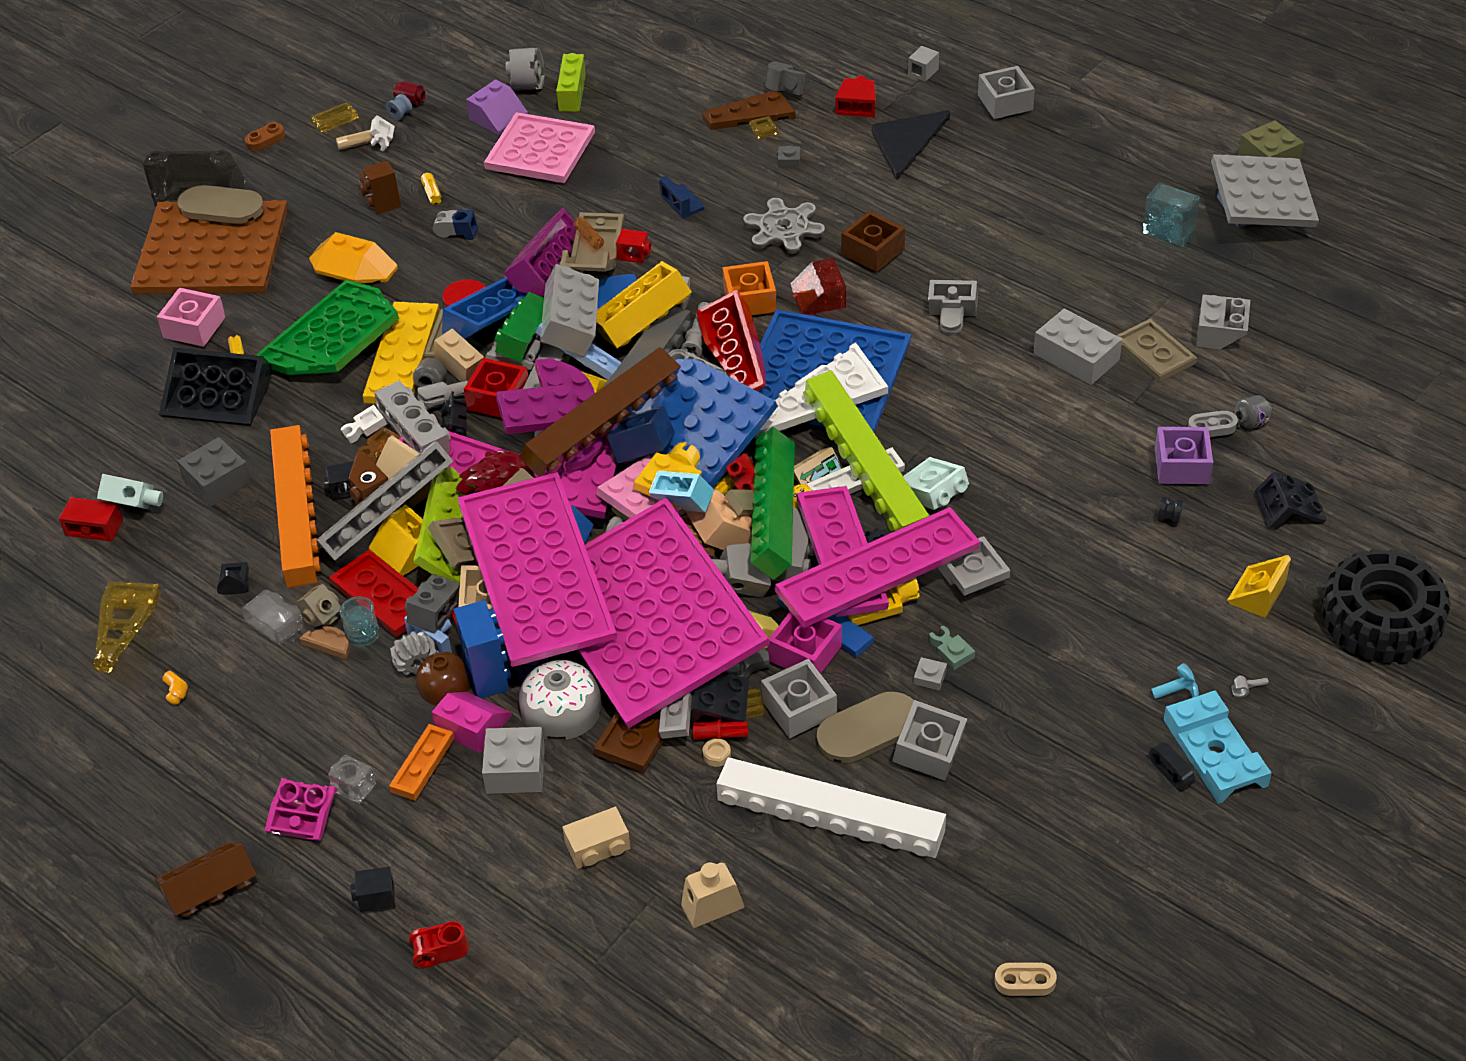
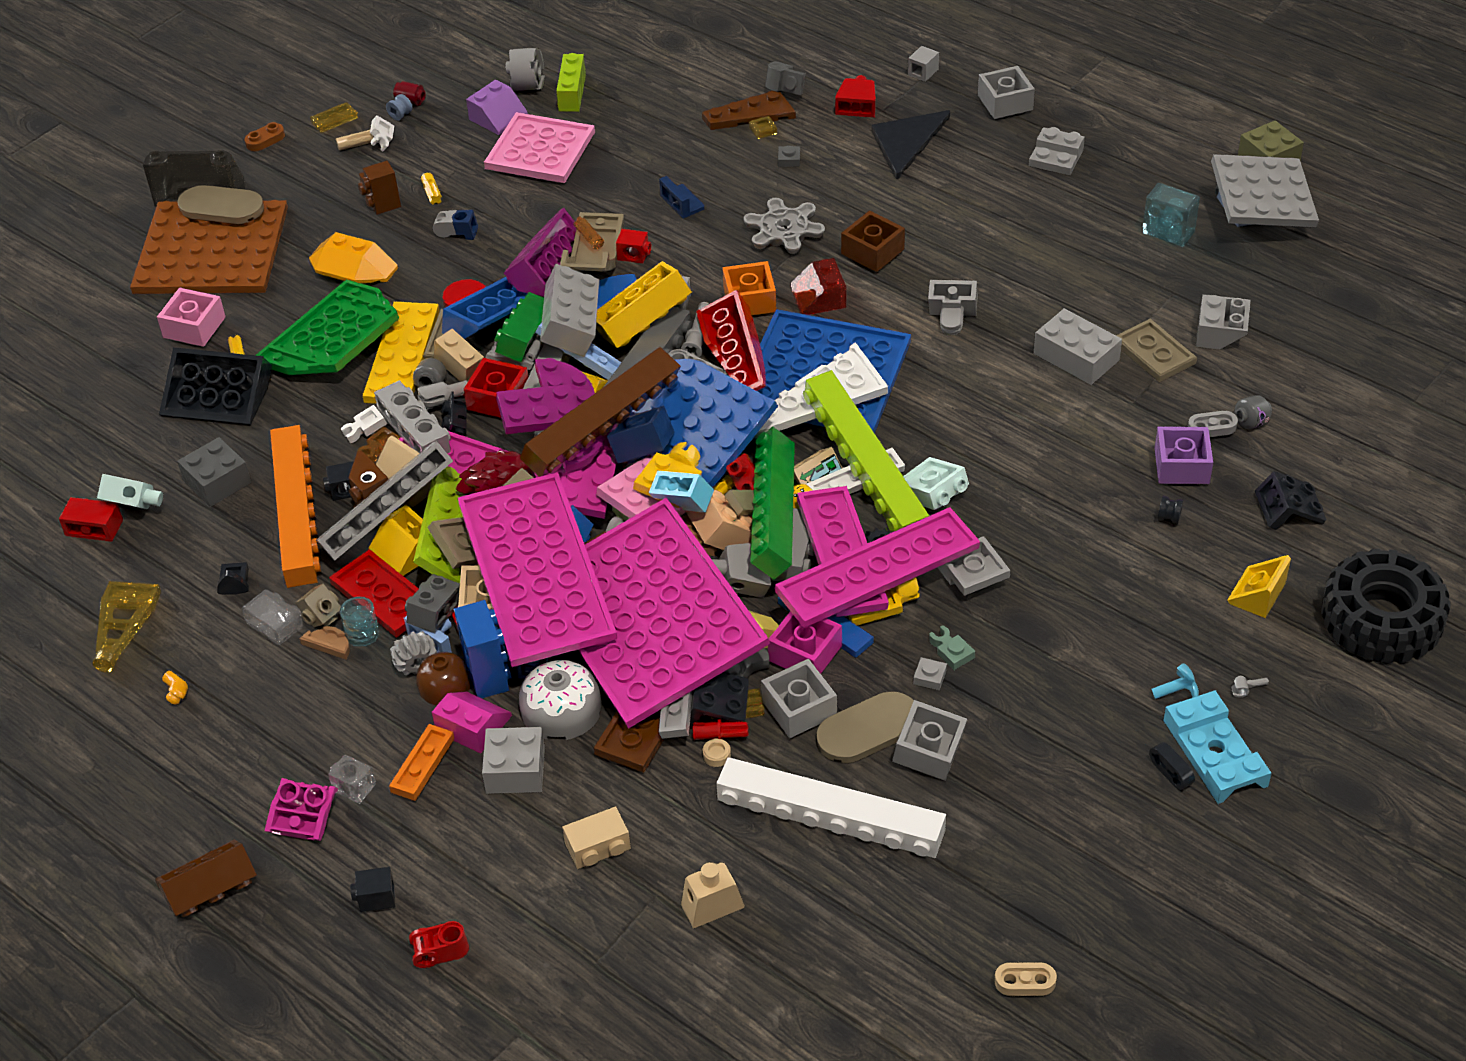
none -> light grey plate [1029,127,1085,175]

